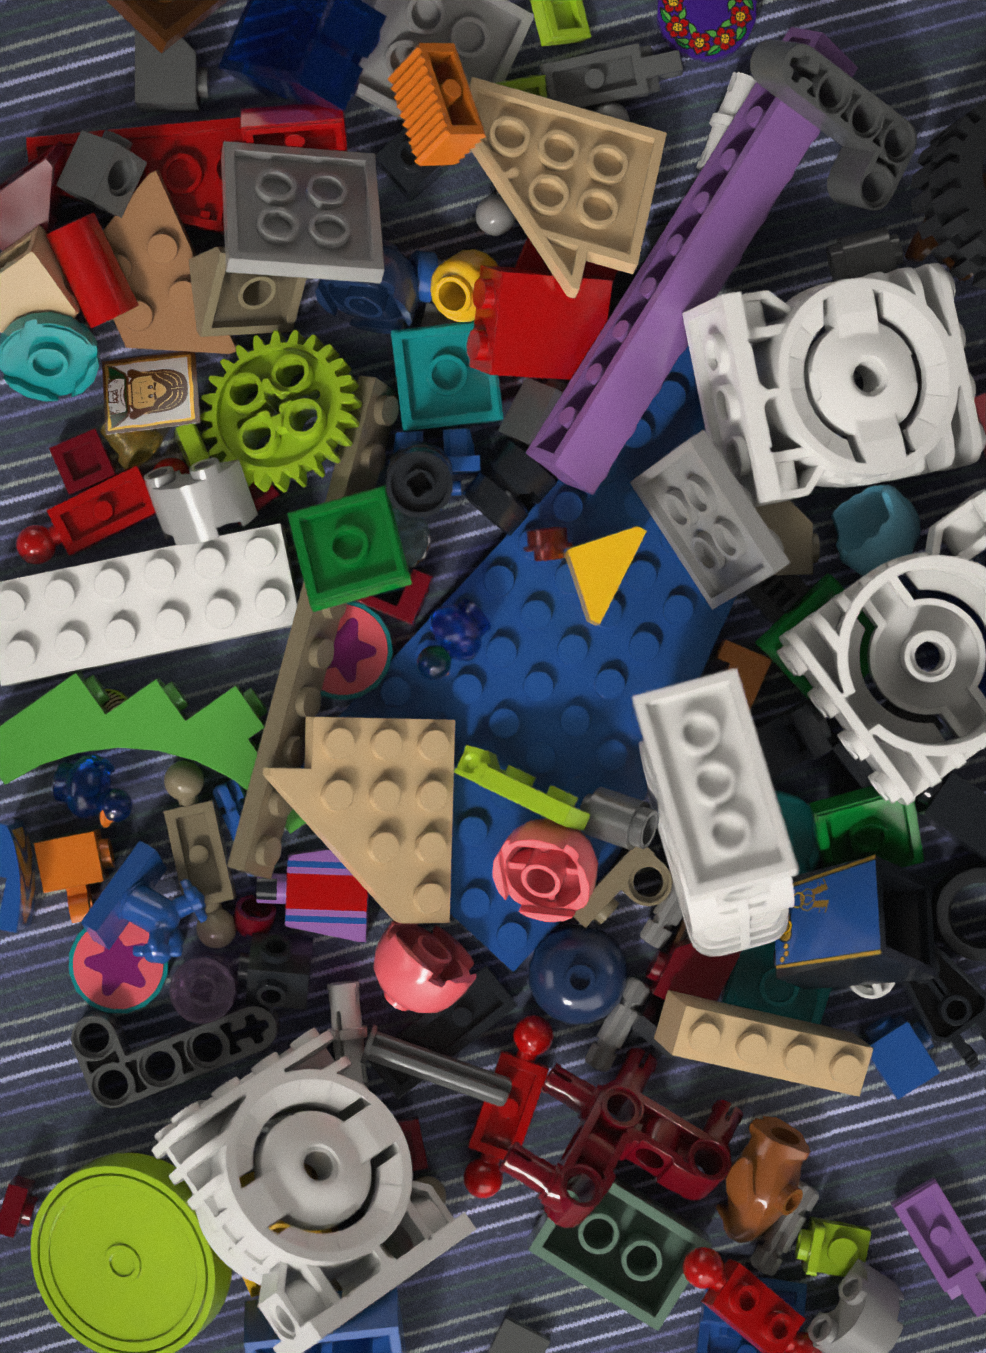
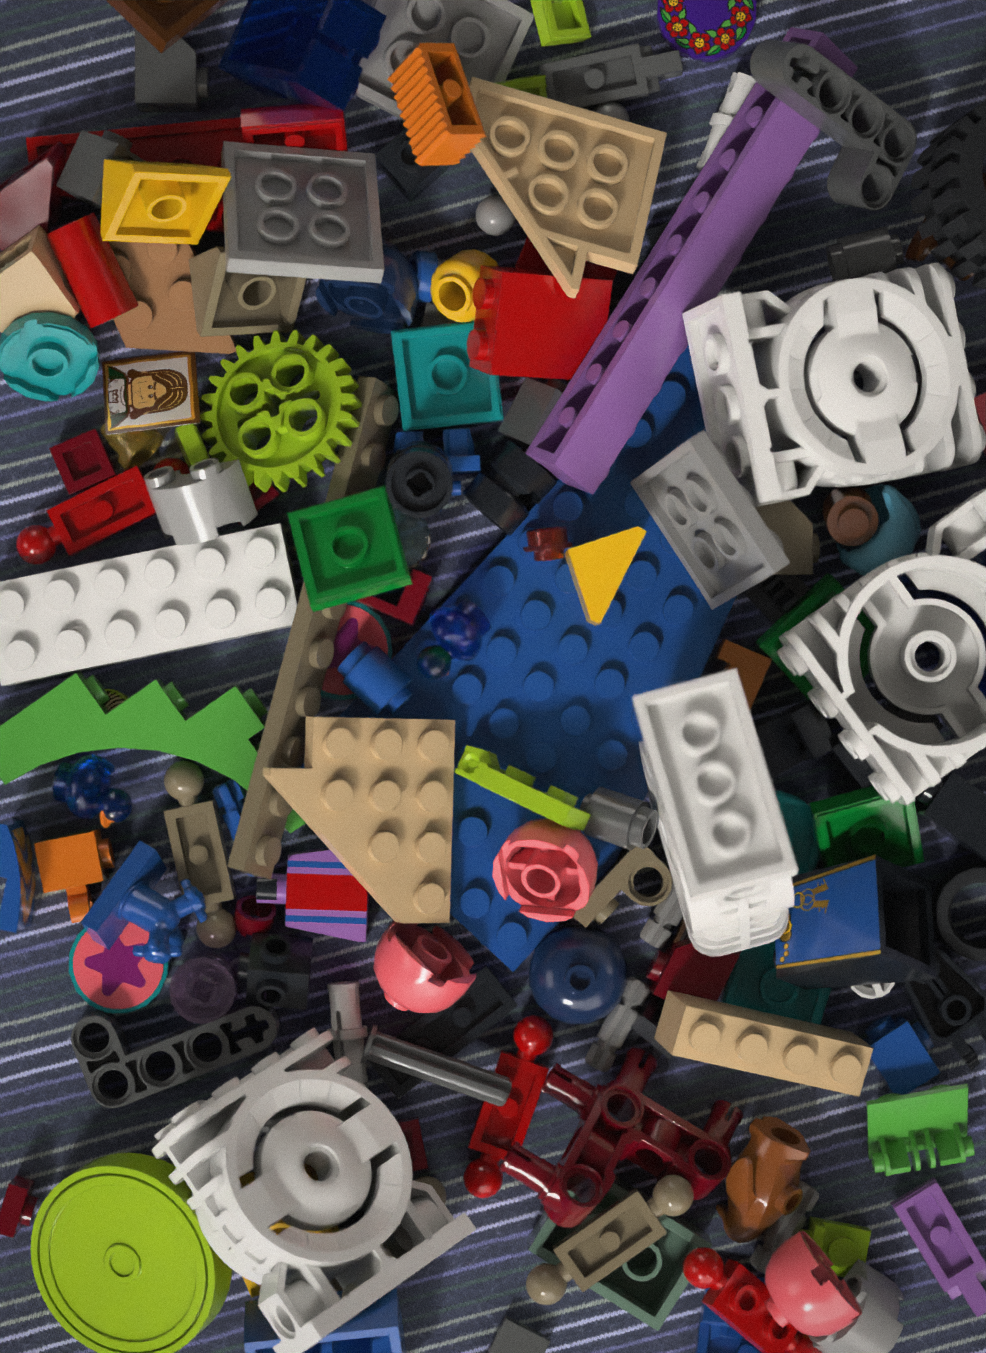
none -> yellow slope [100,159,231,245]
none -> blue brick [337,641,413,716]
none -> dark tan plate [526,1175,694,1305]
none -> coral cylinder [764,1231,863,1337]
none -> reddish brown brick [823,486,879,546]
none -> bright green hinge [866,1083,975,1176]

